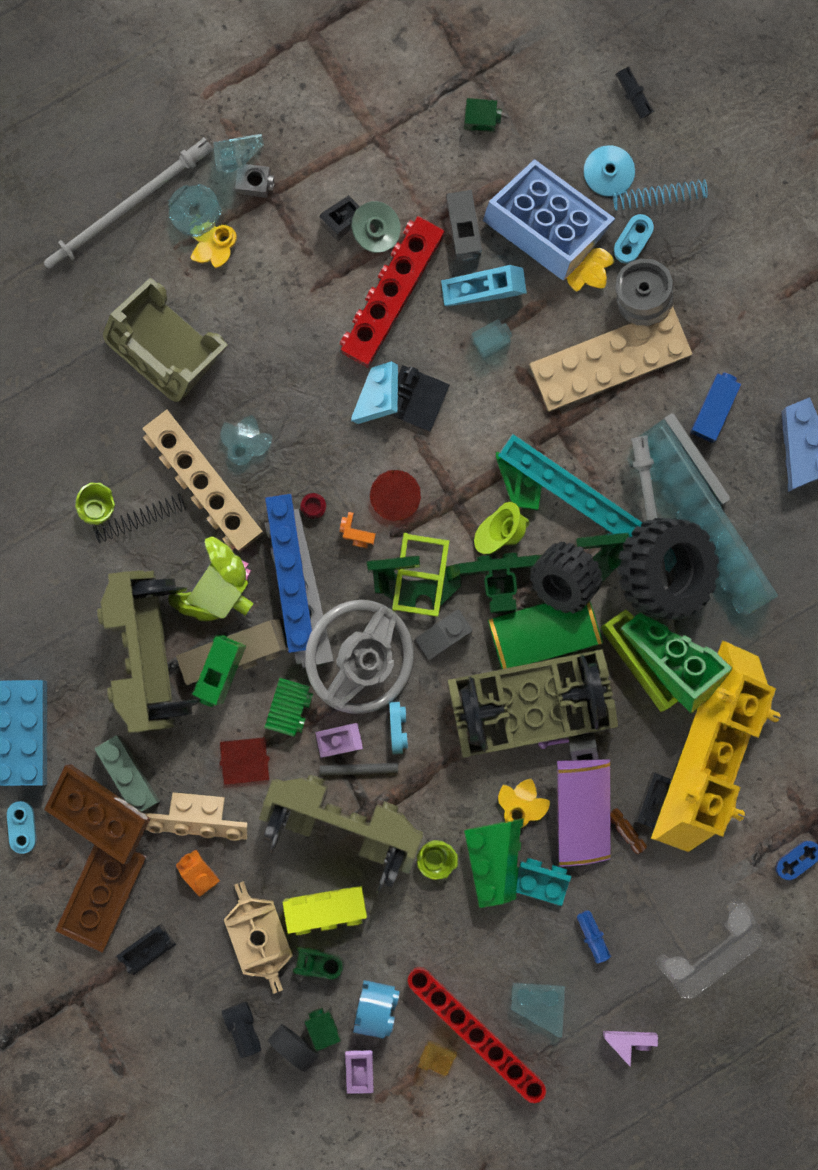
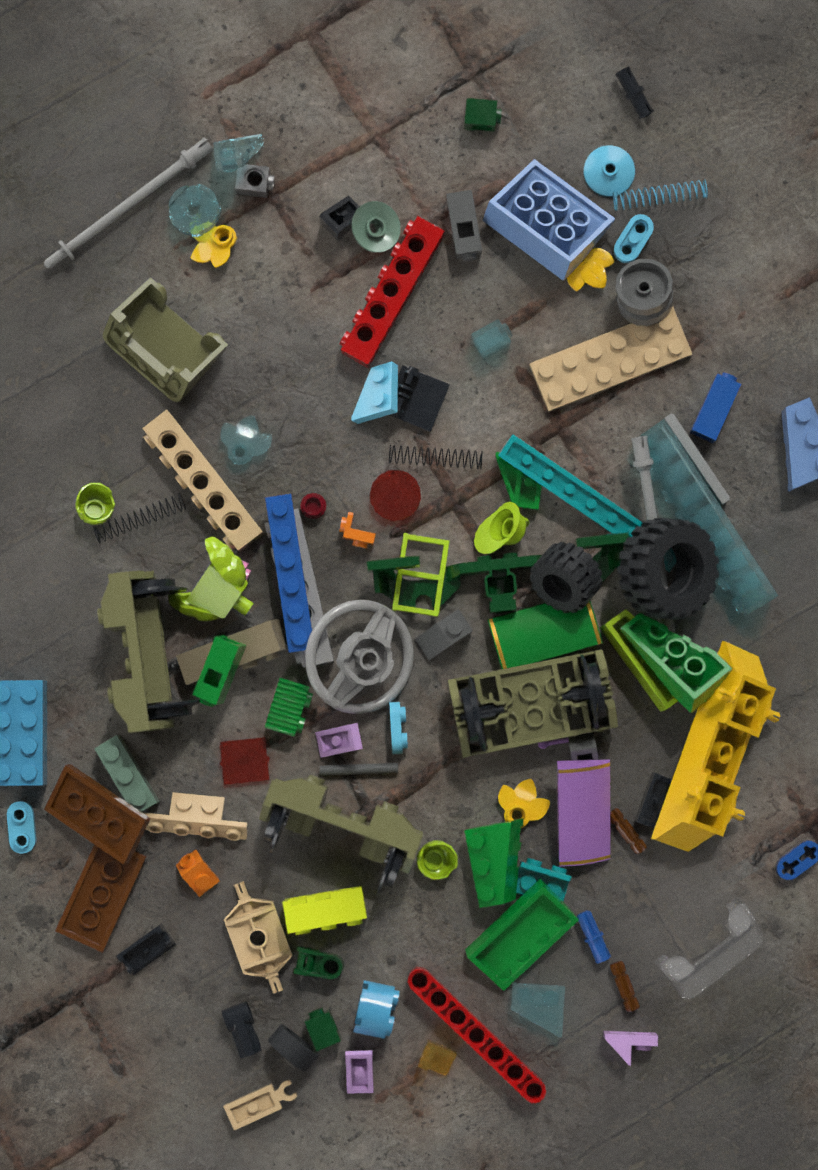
medium azure slope [441,265,527,306] -> none
none -> tan plate [223,1080,297,1130]
none -> black piece [389,444,483,470]
none -> green slope [465,879,579,991]
none -> reddish brown axle [610,961,640,1012]

